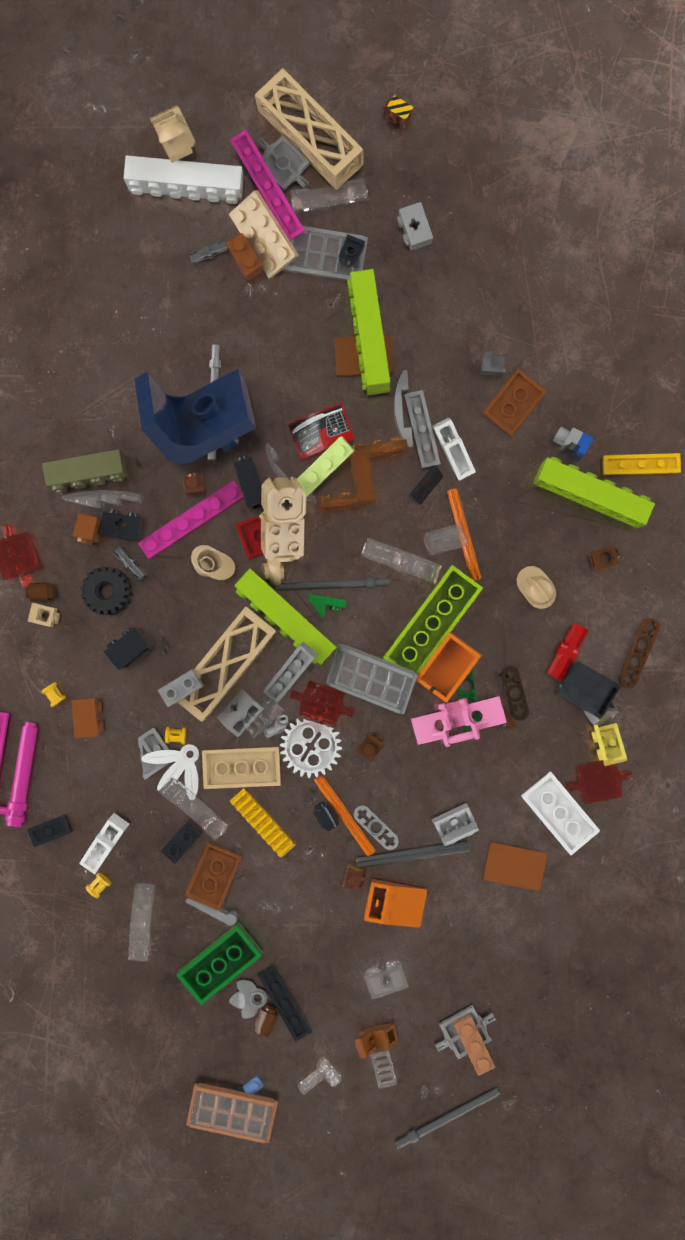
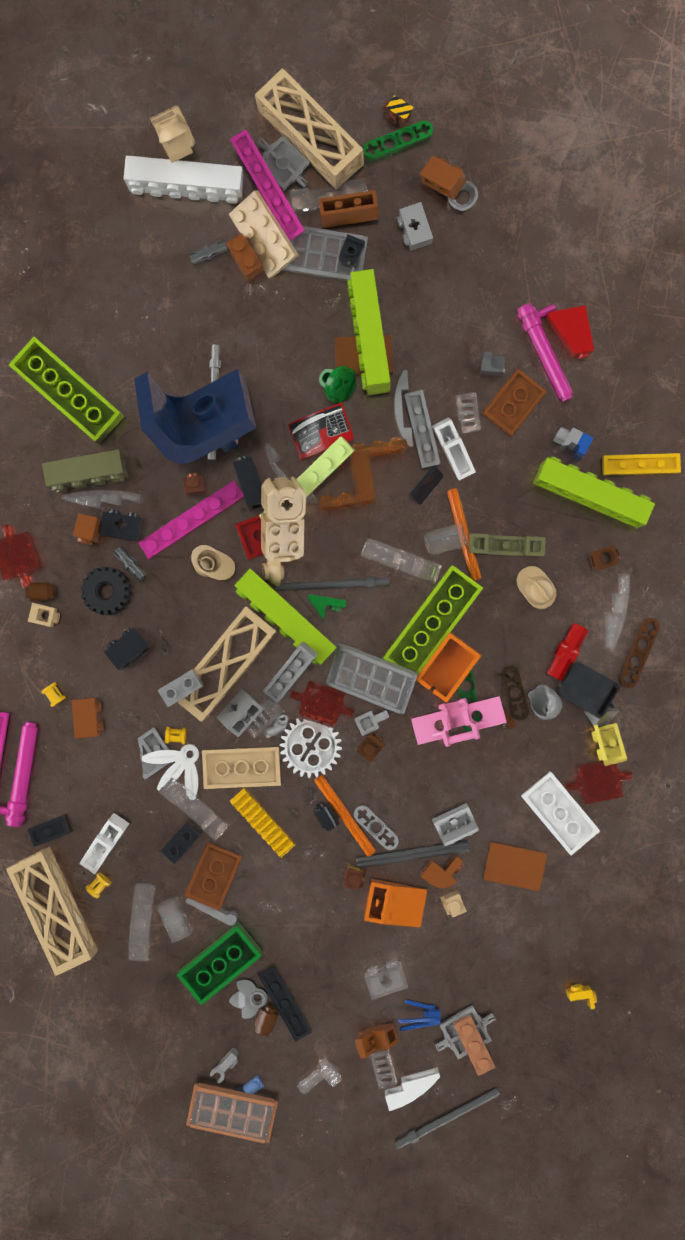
none -> tan piece [6,847,98,976]
none -> lime brick [9,337,124,445]
none -> clear brick [157,896,193,944]
none -> light grey plate [210,1047,239,1083]
none -> dark orange brick [318,190,379,228]
none -> green tile [319,365,357,404]
none -> light grey plate [354,710,390,736]
none -> green beam [363,120,433,161]
none -> white slope [384,1067,440,1111]
none -> blue plant [398,1000,441,1031]
none -> dark orange brick [420,155,467,200]
none -> dark orange brick [420,854,463,888]
none -> tan brick [440,890,467,917]
none -> light grey piece [448,180,478,211]
none -> clear slope [456,392,481,434]
none -> olive slope [469,533,546,557]
none -> dark pink cylinder [517,303,573,402]
none -> light grey hair [528,685,563,720]
none -> red slope [545,305,594,359]
none -> yellow bracket [566,984,597,1009]
none -> clear slope [605,574,630,651]

